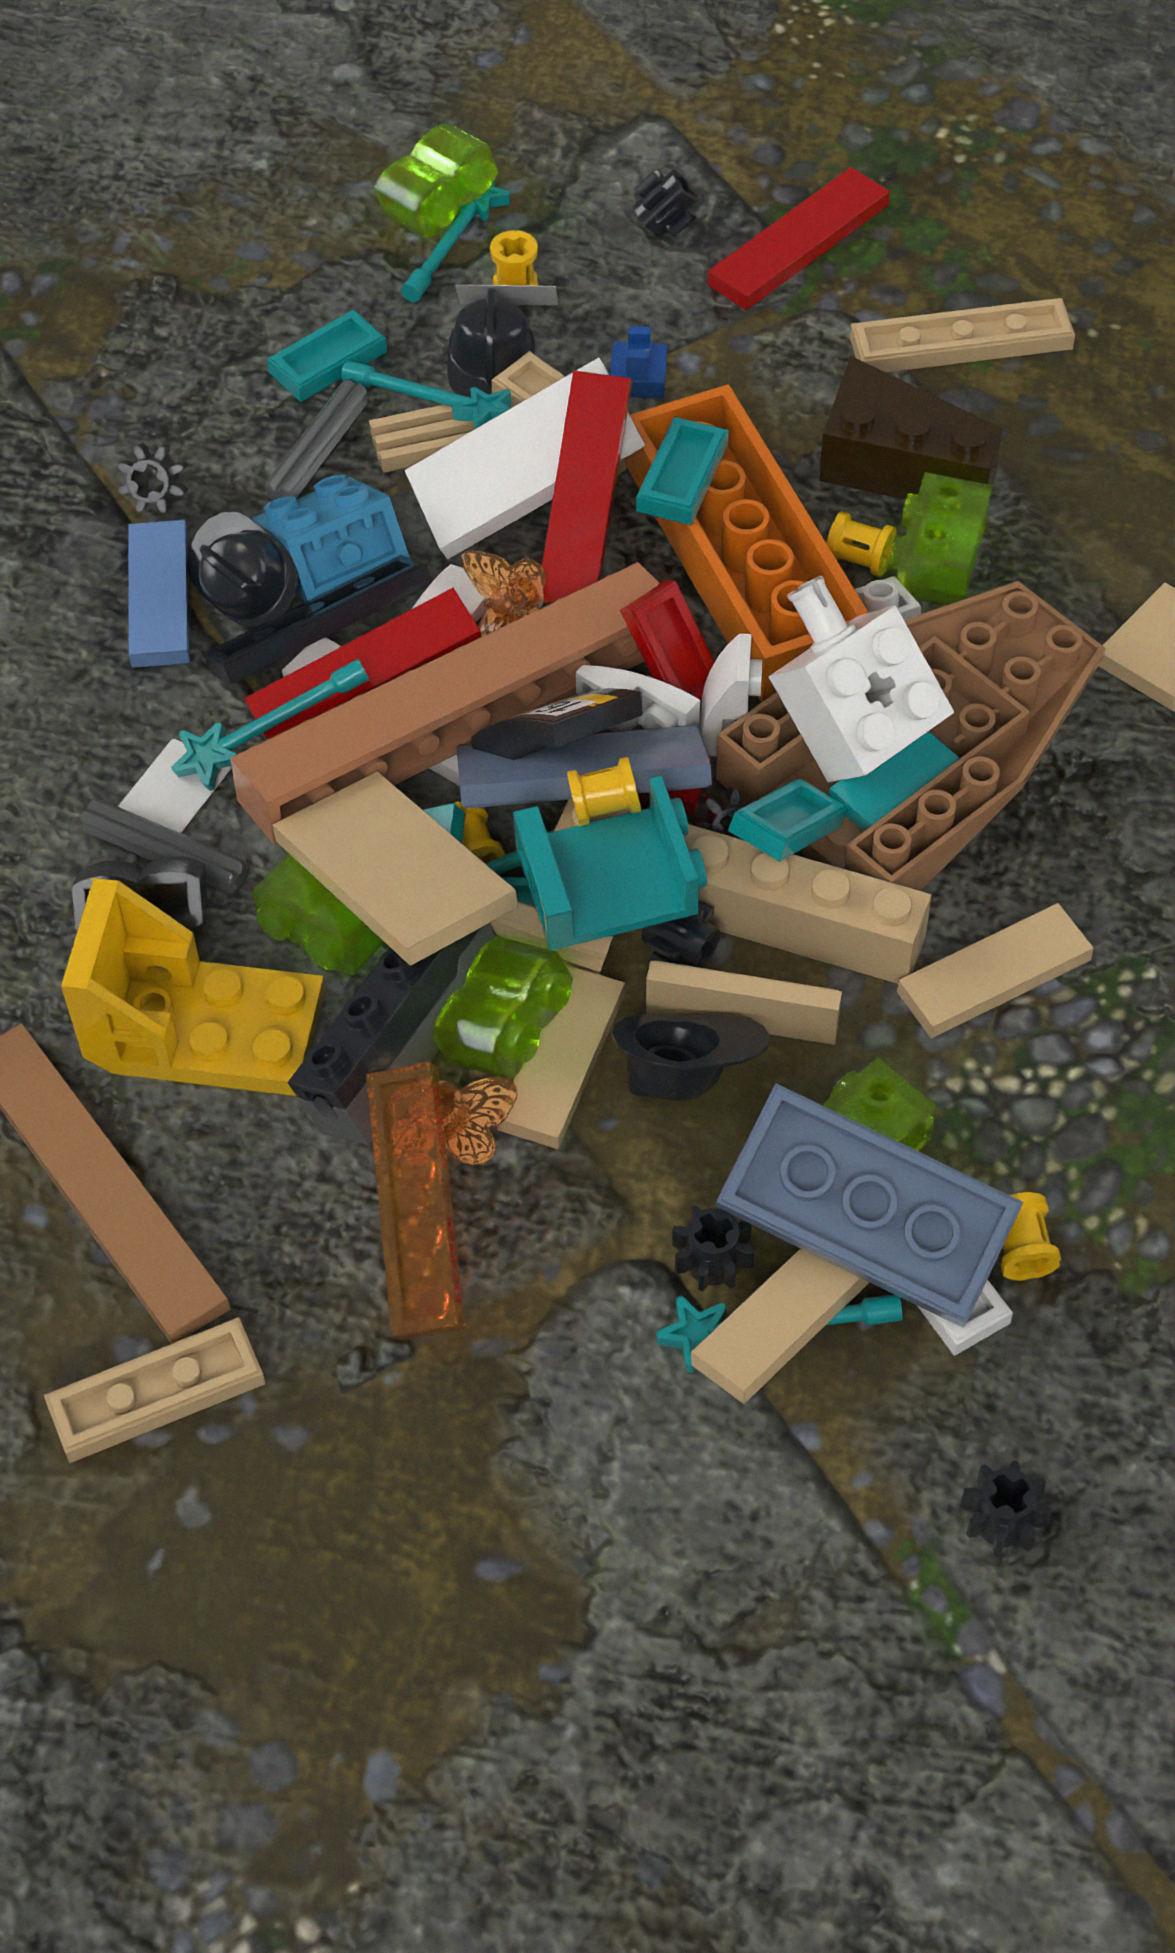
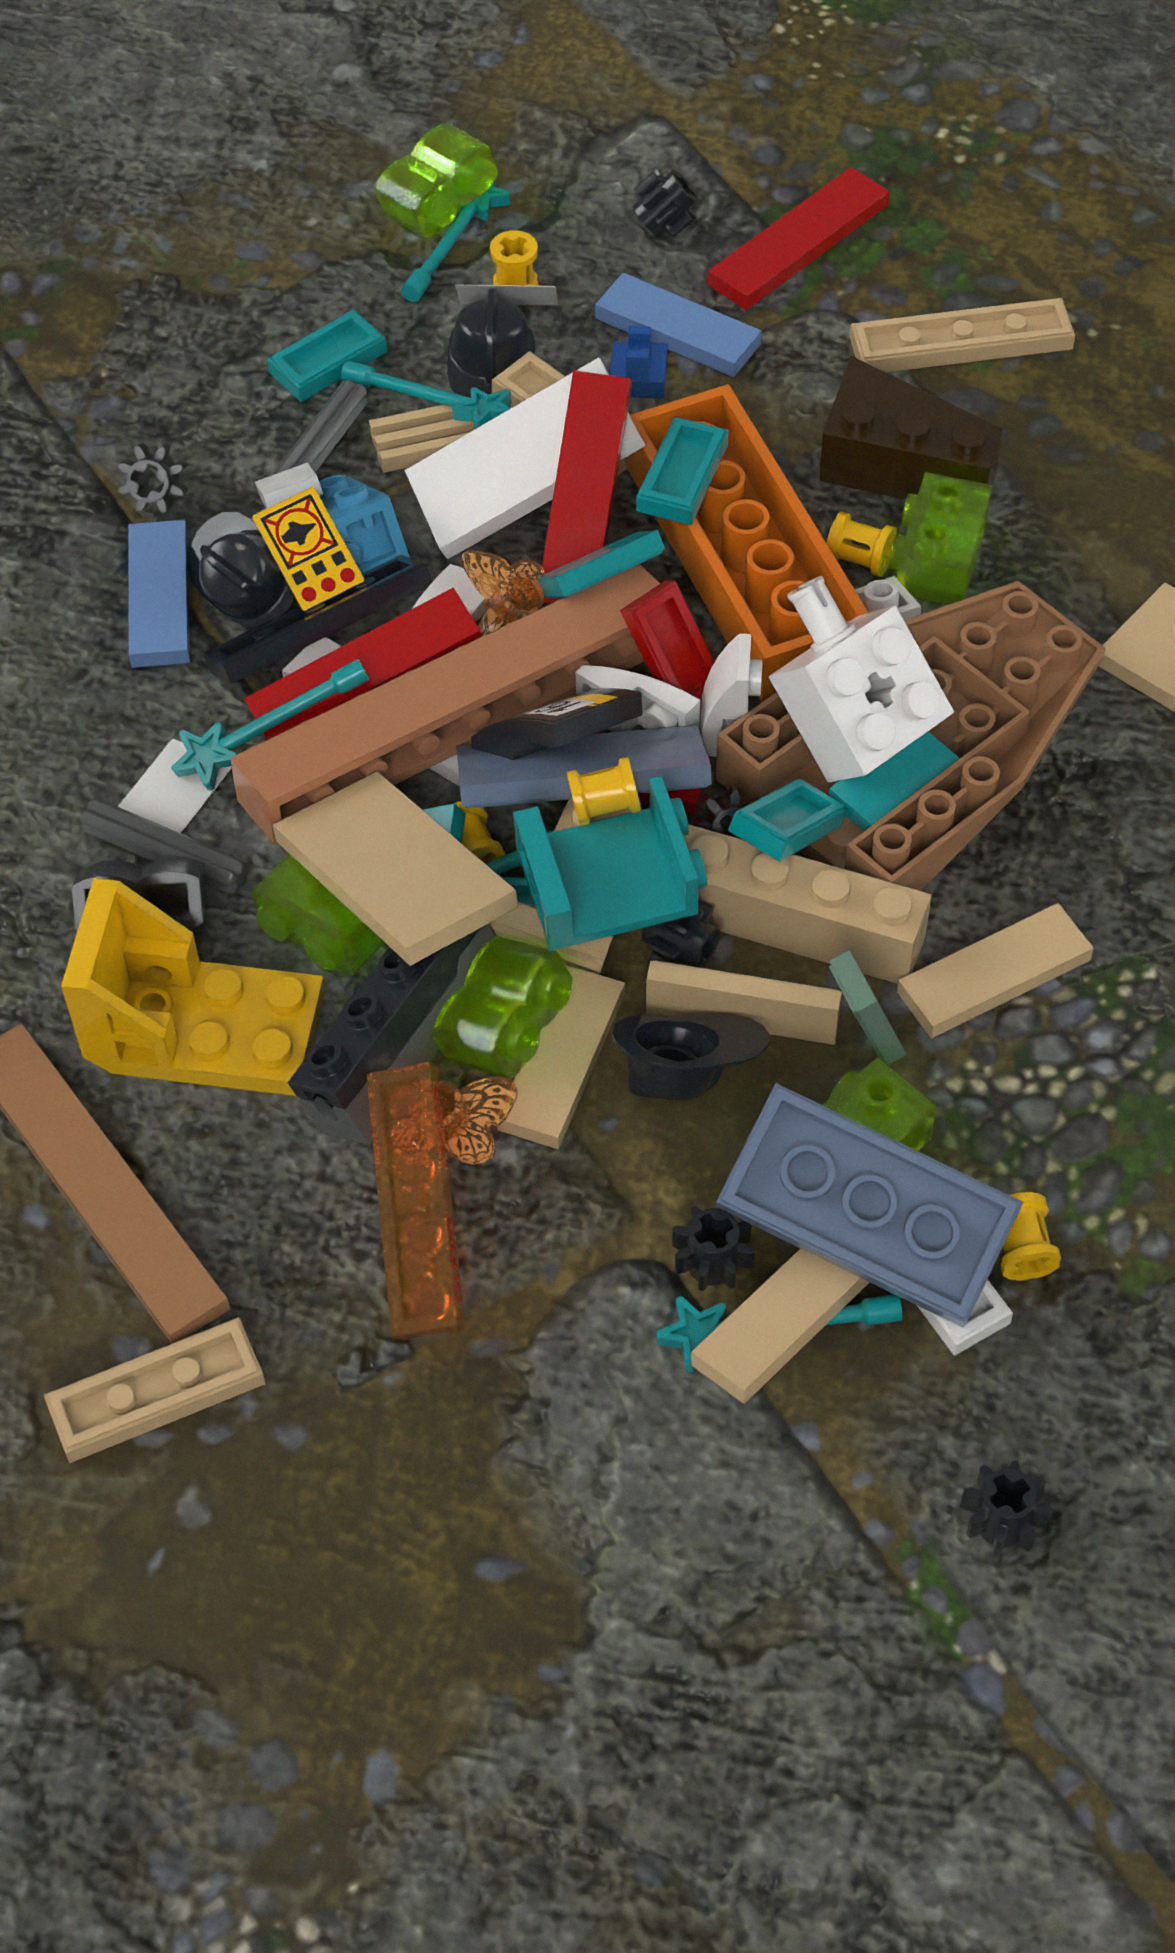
none -> yellow sticker [252,487,364,611]
none -> white tile [255,462,323,509]
none -> teal tile [537,530,665,598]
none -> medium blue tile [595,273,762,377]
none -> sand green tile [828,950,907,1065]

